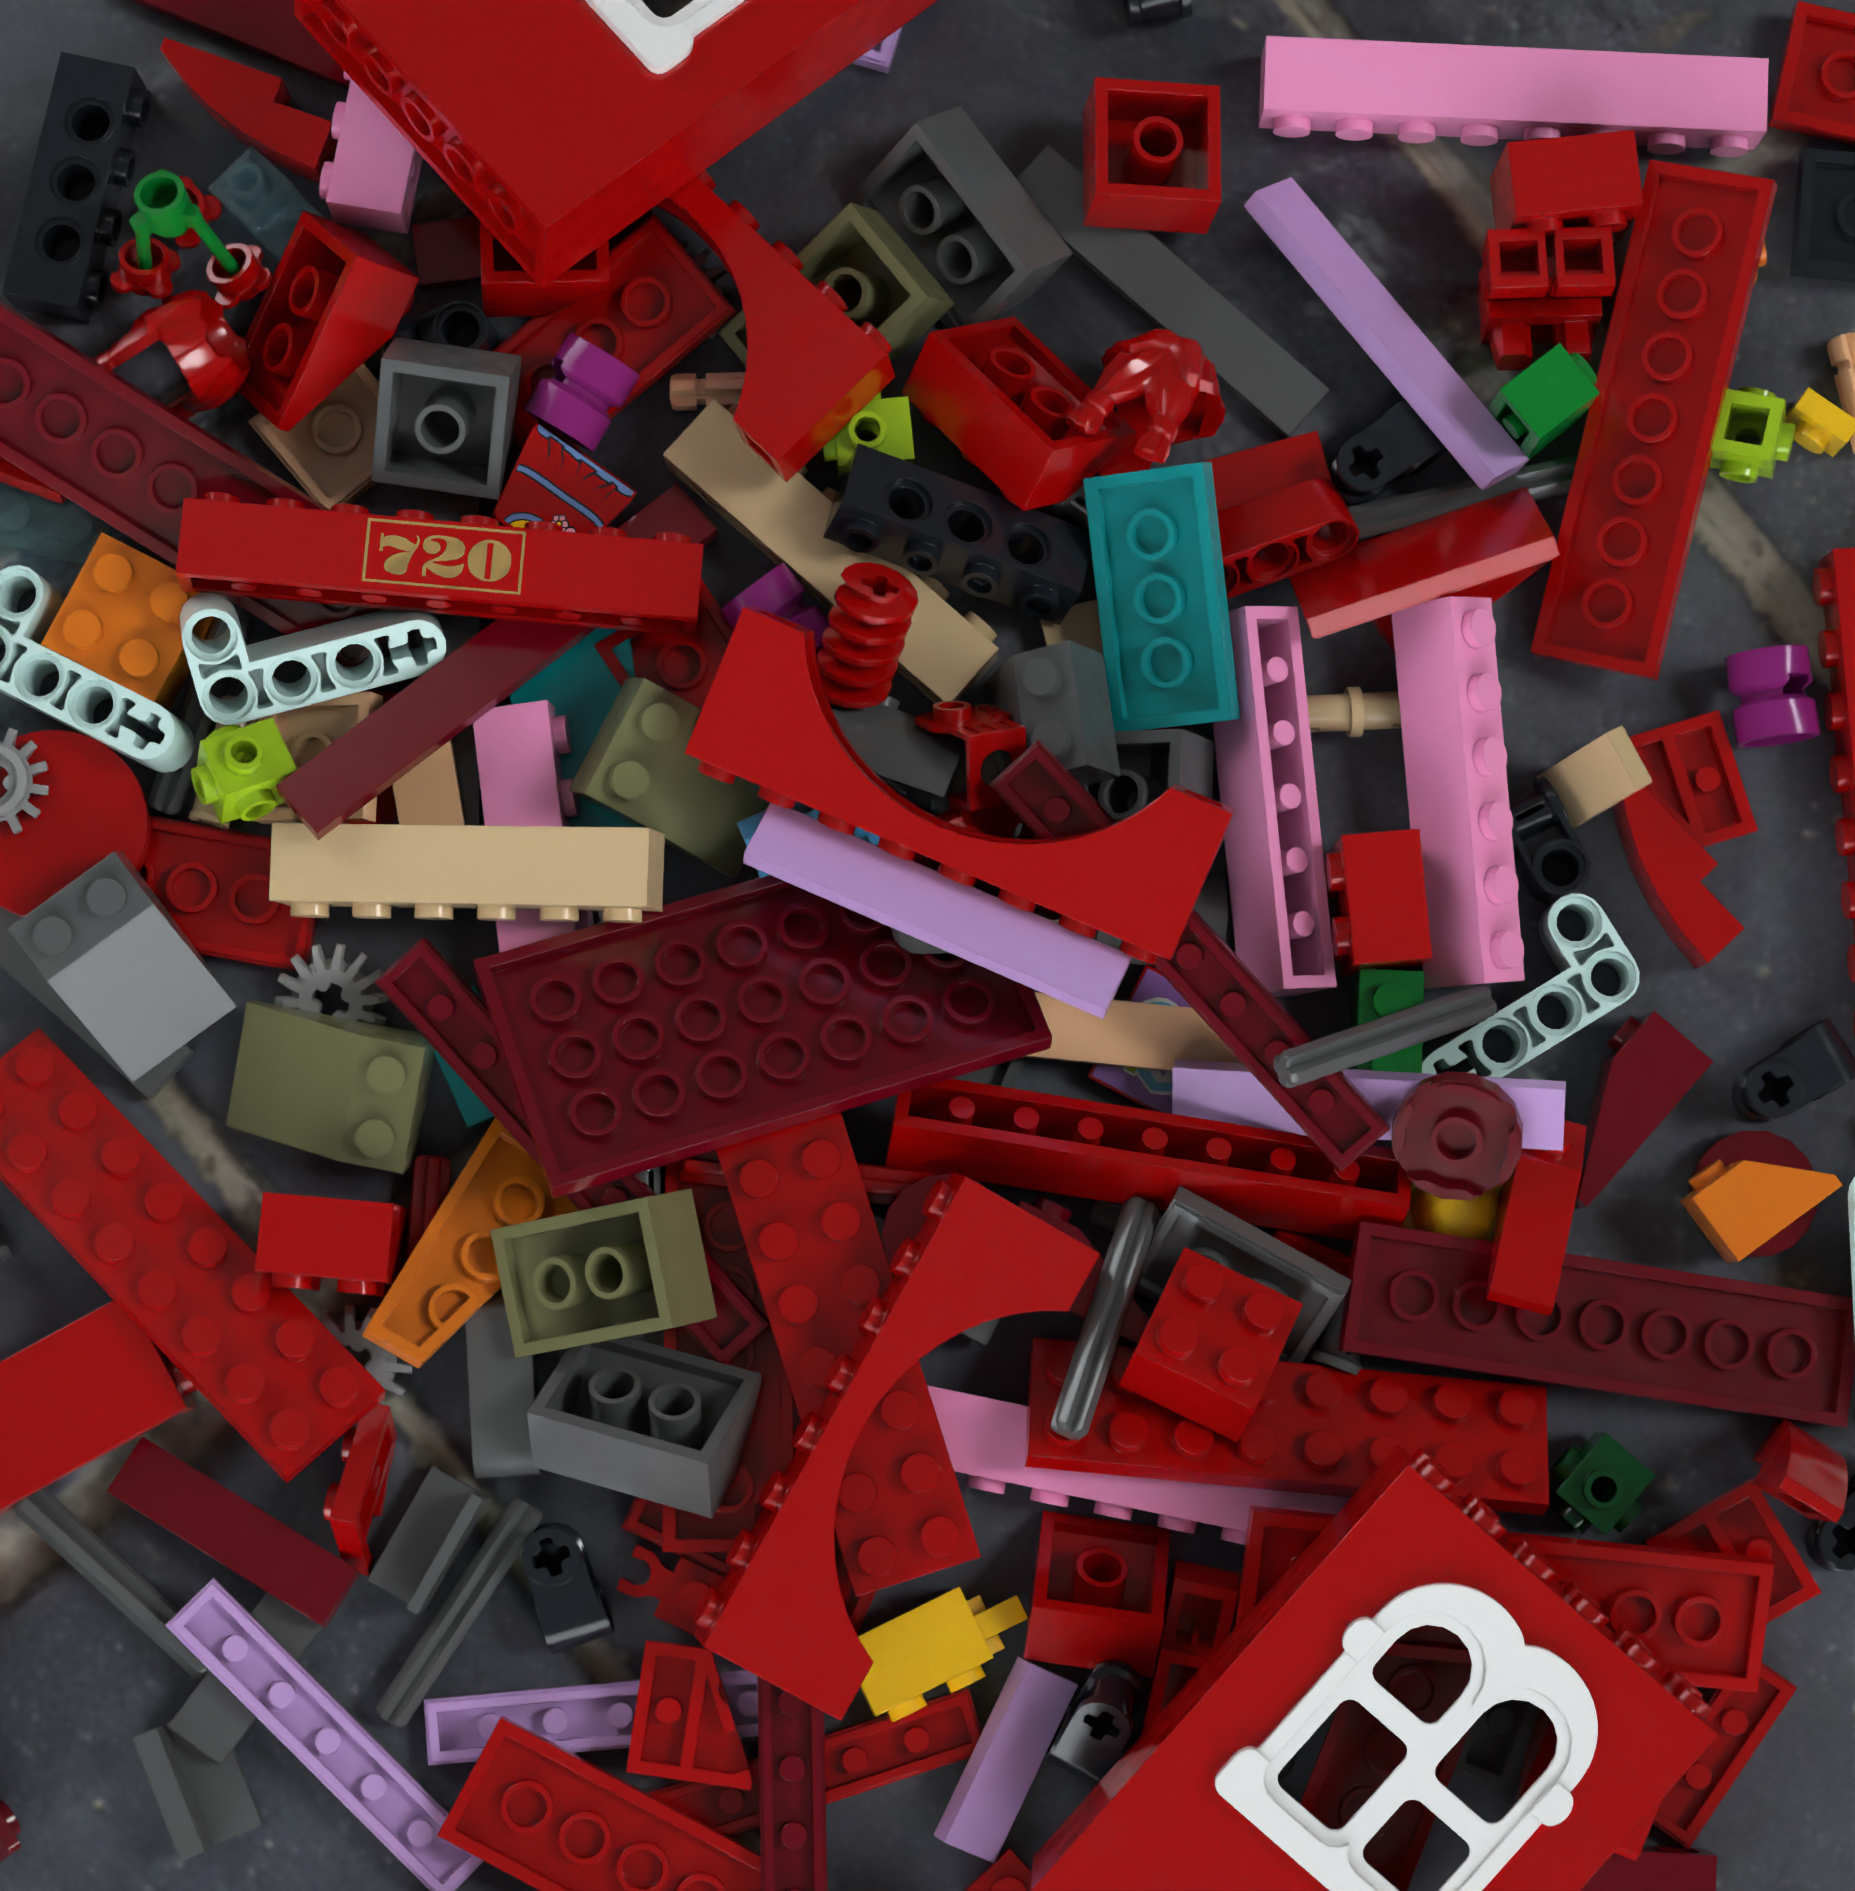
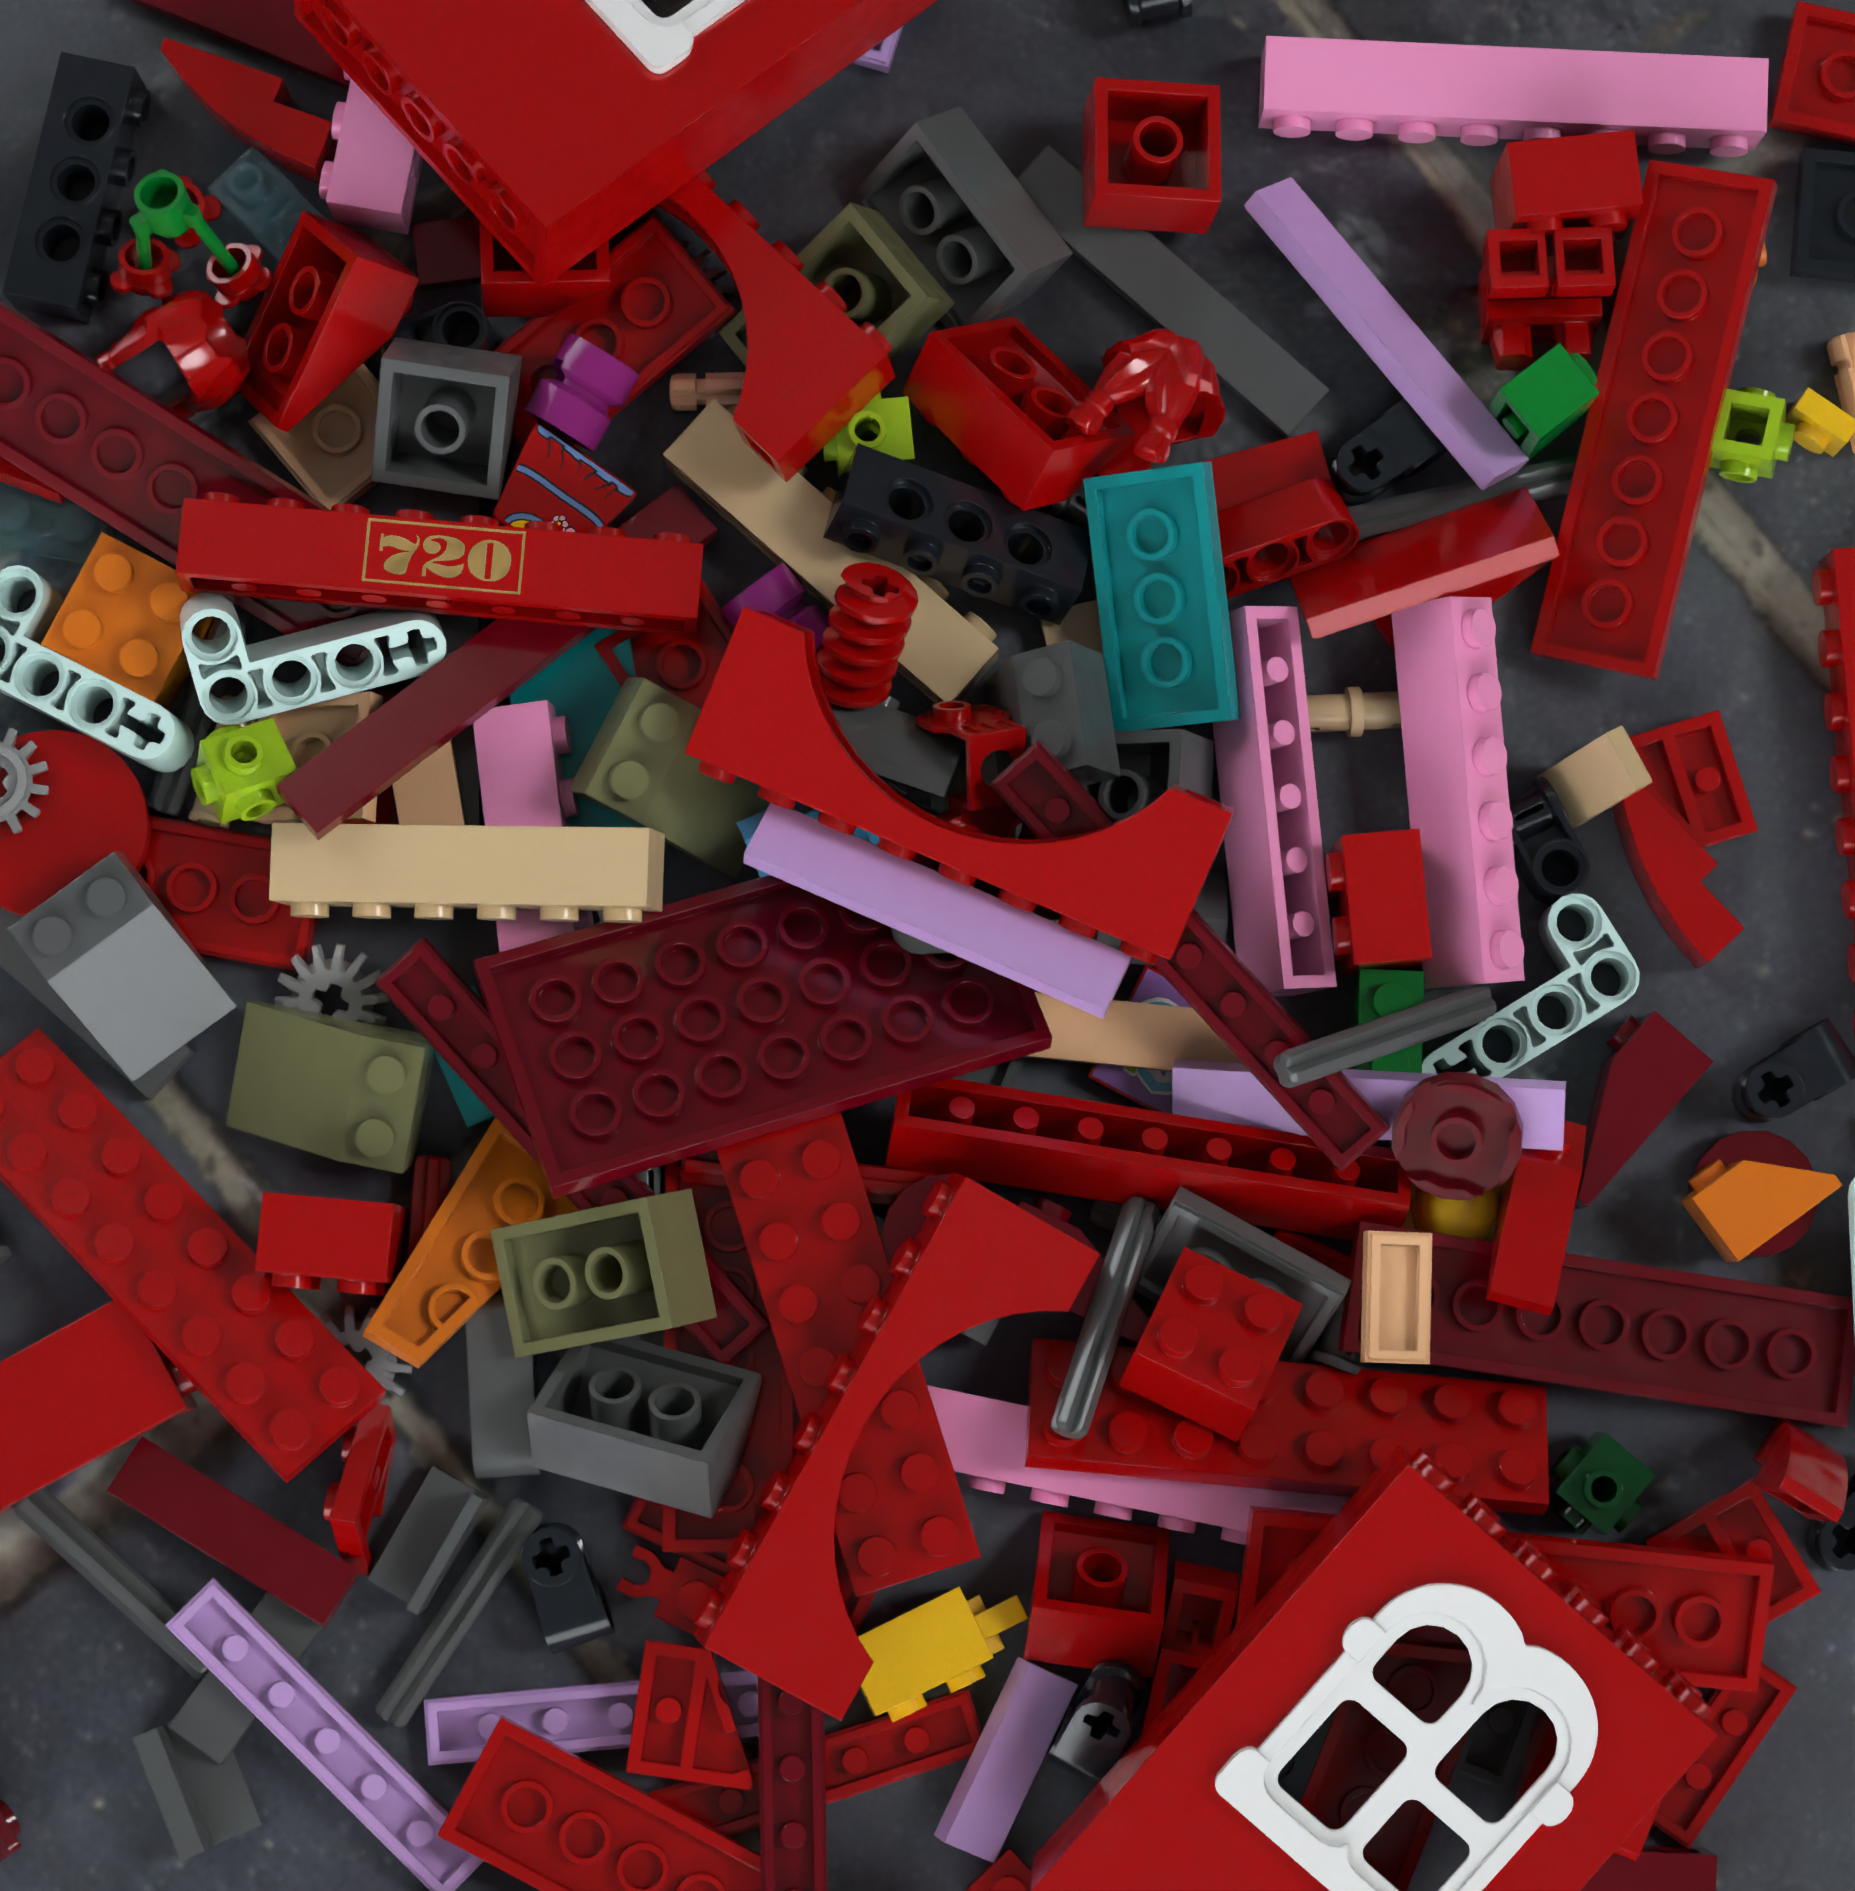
magenta wheel [1725,644,1820,748] -> none
none -> light nougat tile [1360,1231,1432,1365]

